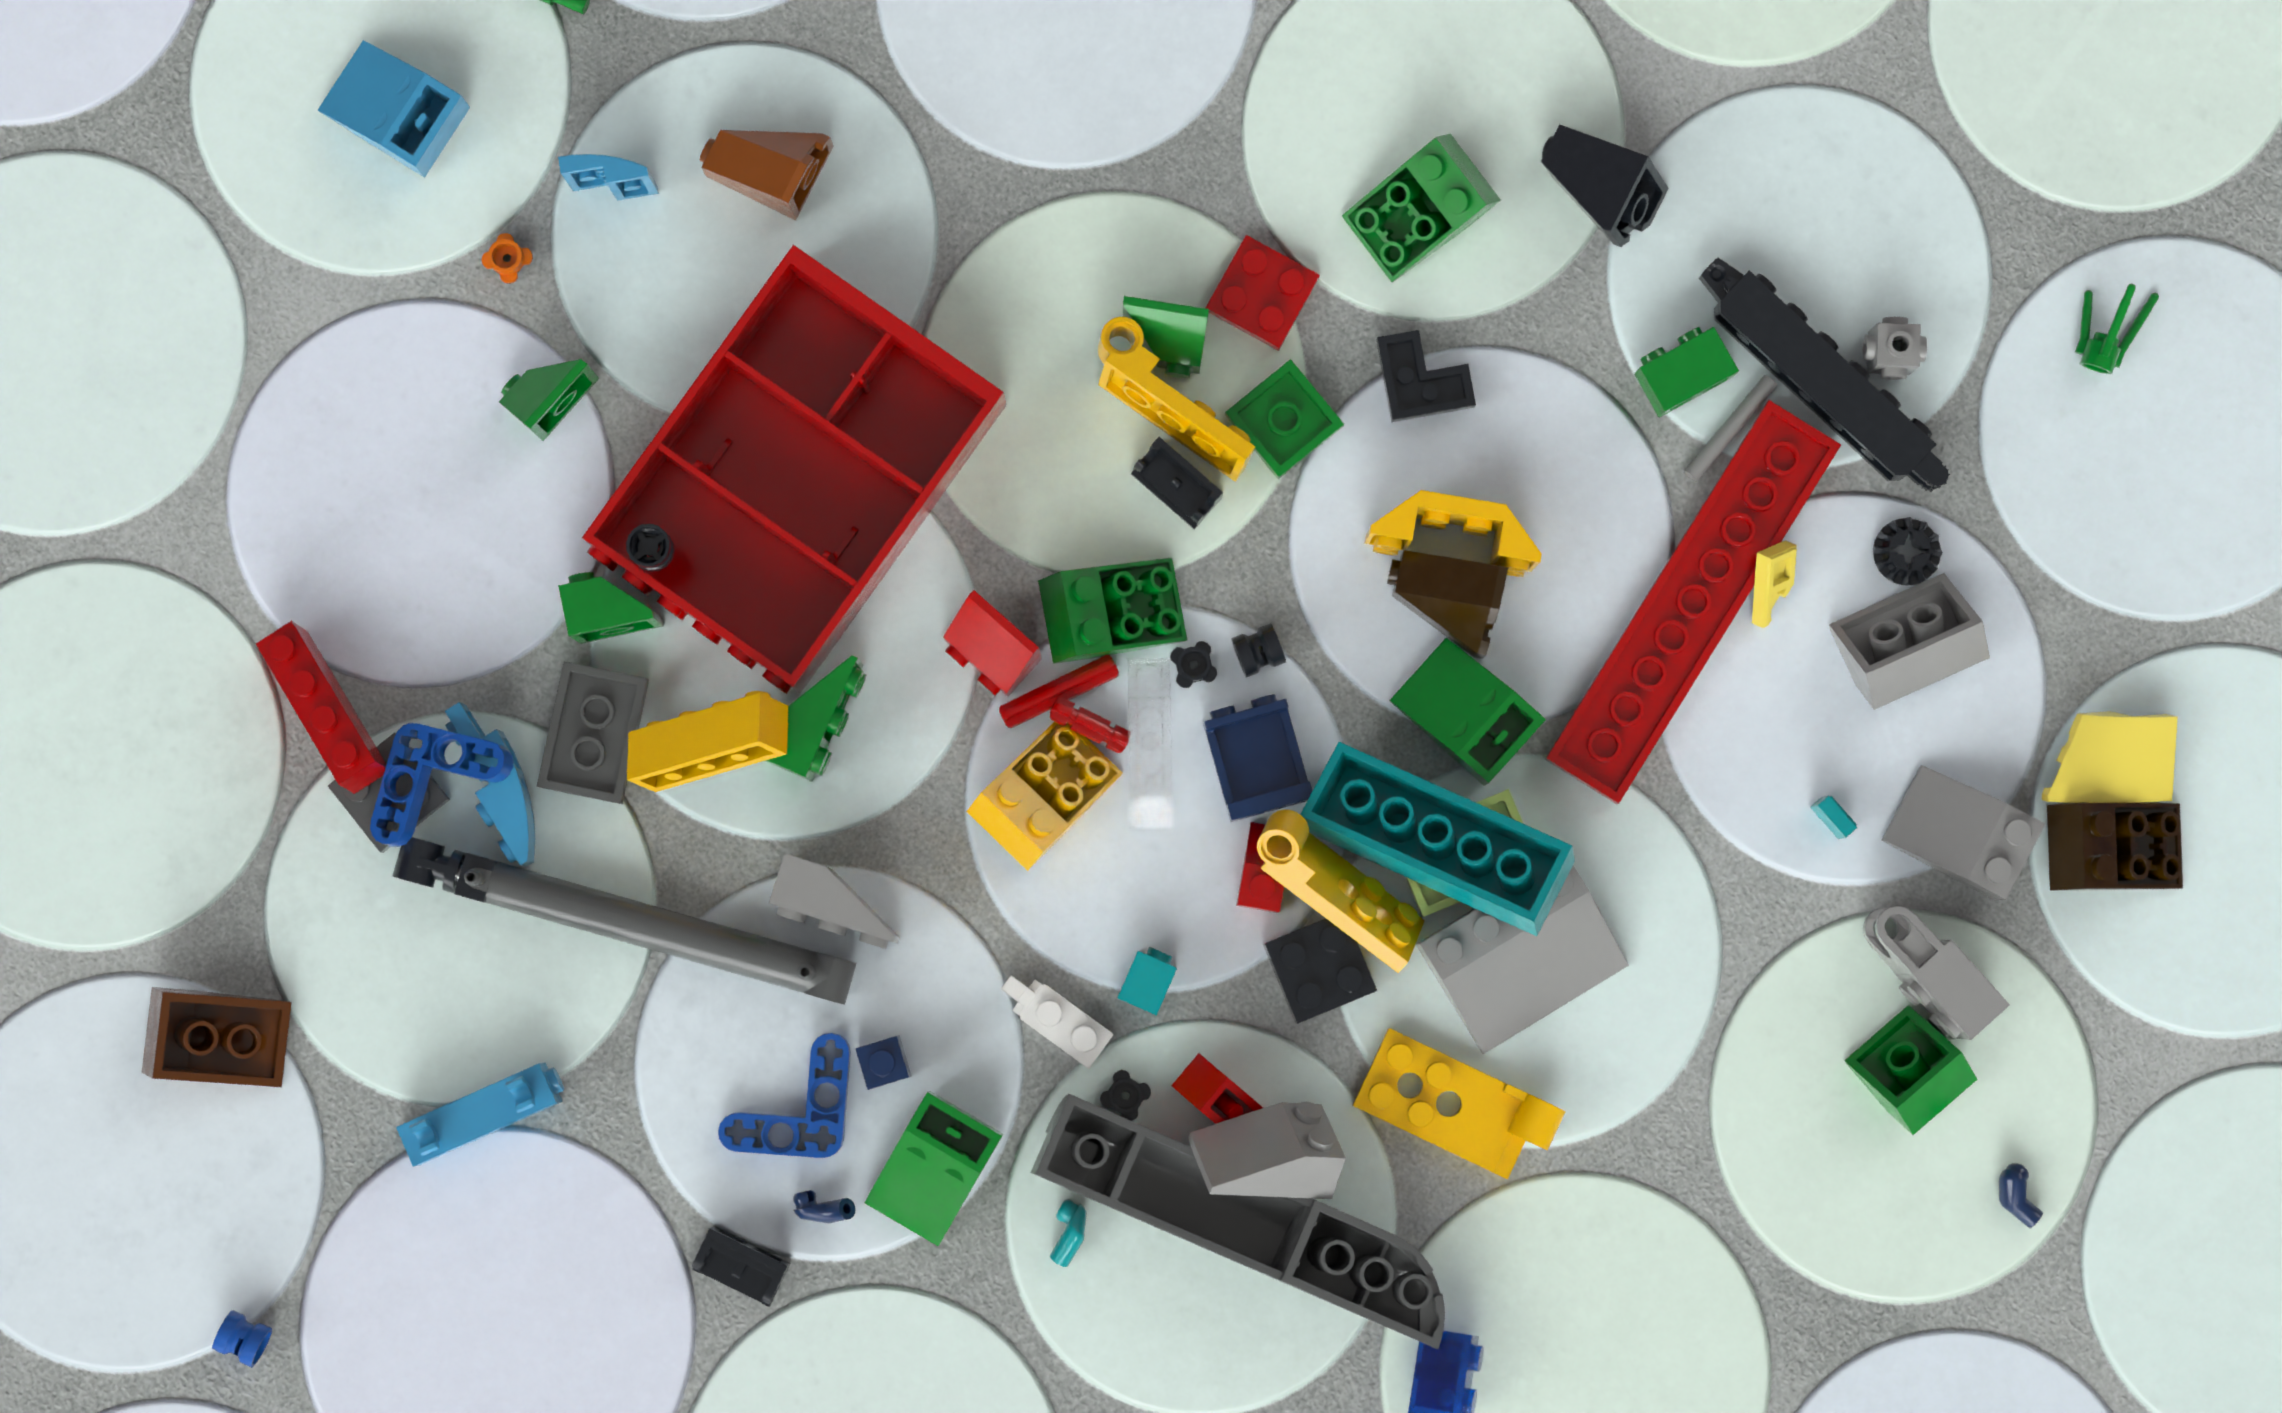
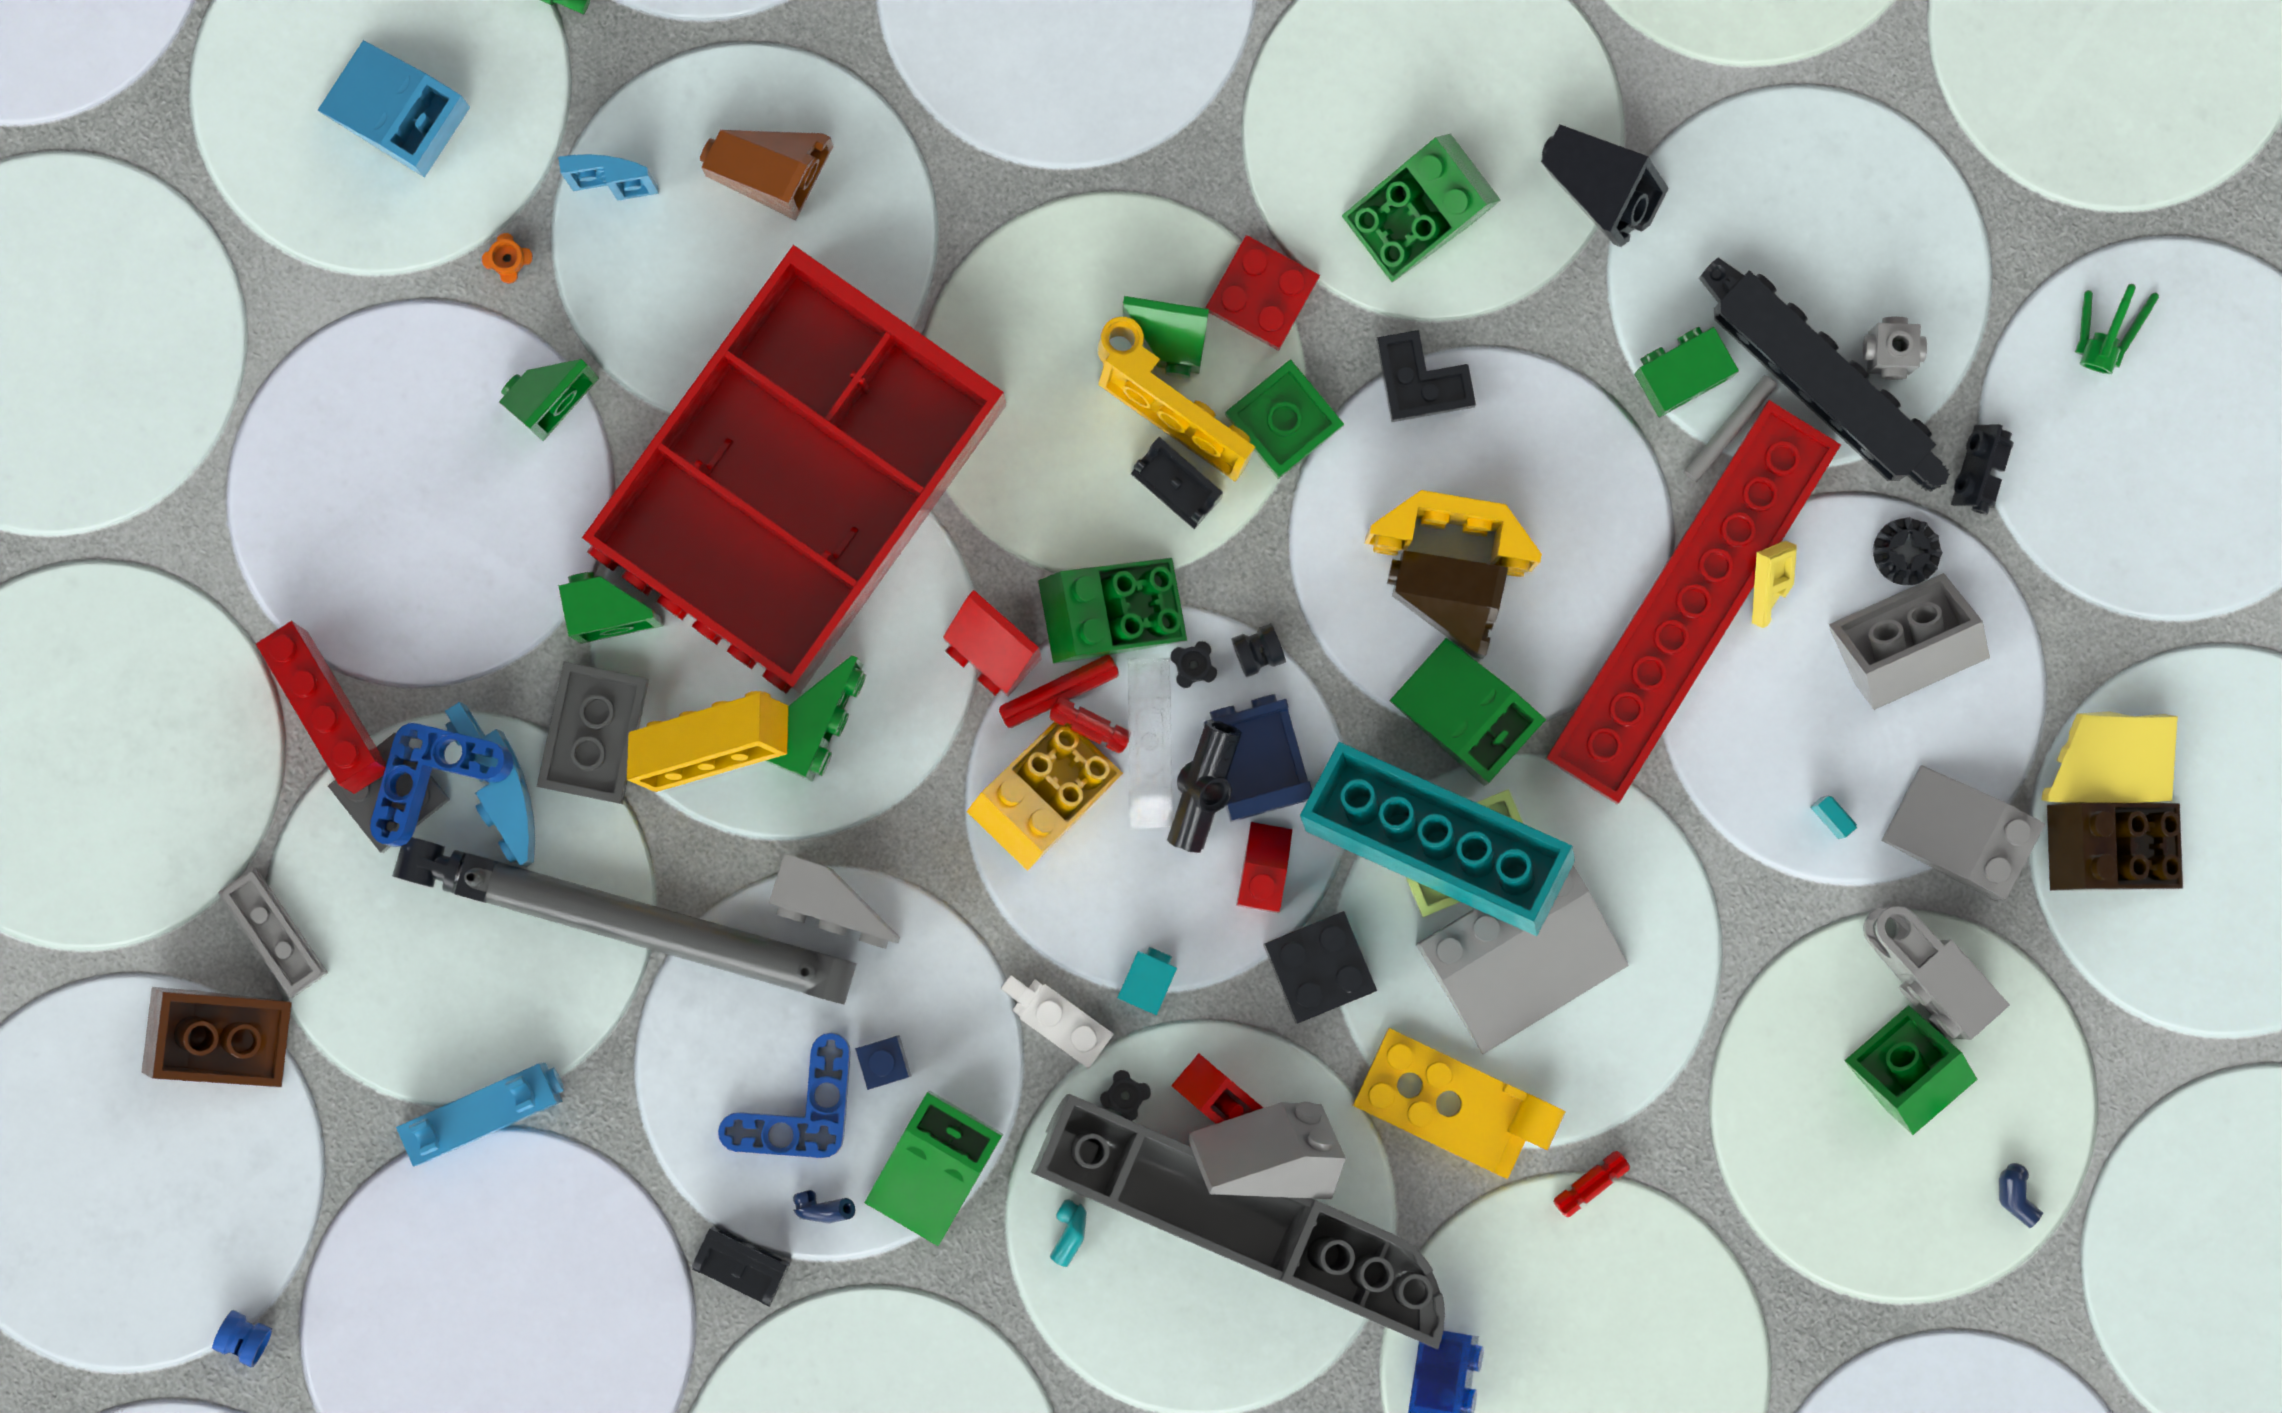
black wheel [626,524,675,572] -> none
yellow hinge [1257,809,1425,973] -> none
none -> light grey tile [218,868,328,998]
none -> black piece [1167,720,1242,853]
none -> red axle [1554,1151,1630,1217]
none -> black hinge [1951,424,2014,515]

